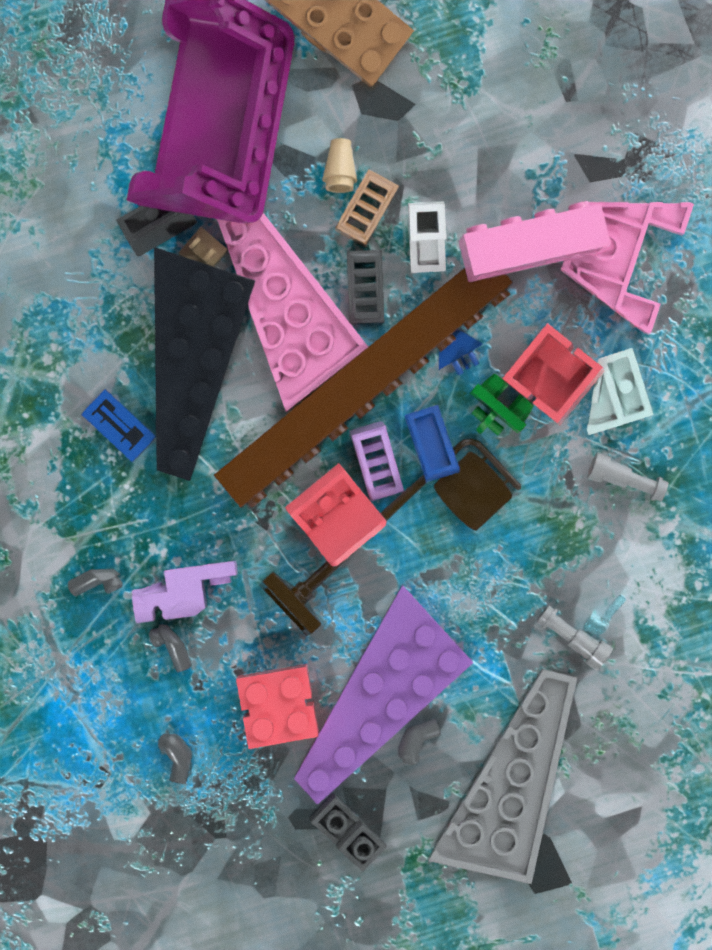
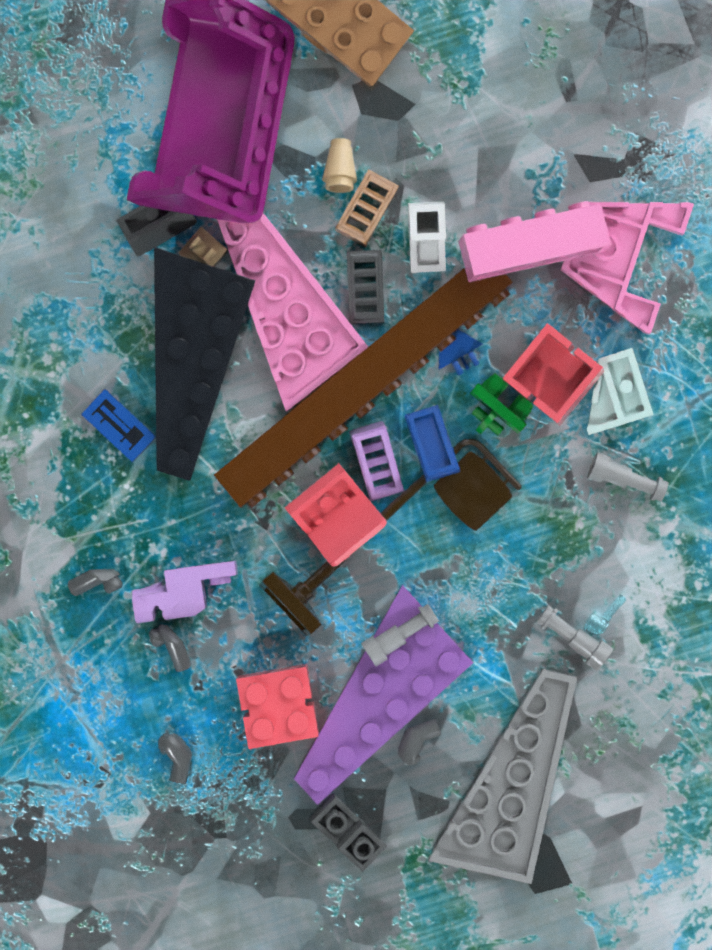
none -> light grey piece [361,604,439,667]

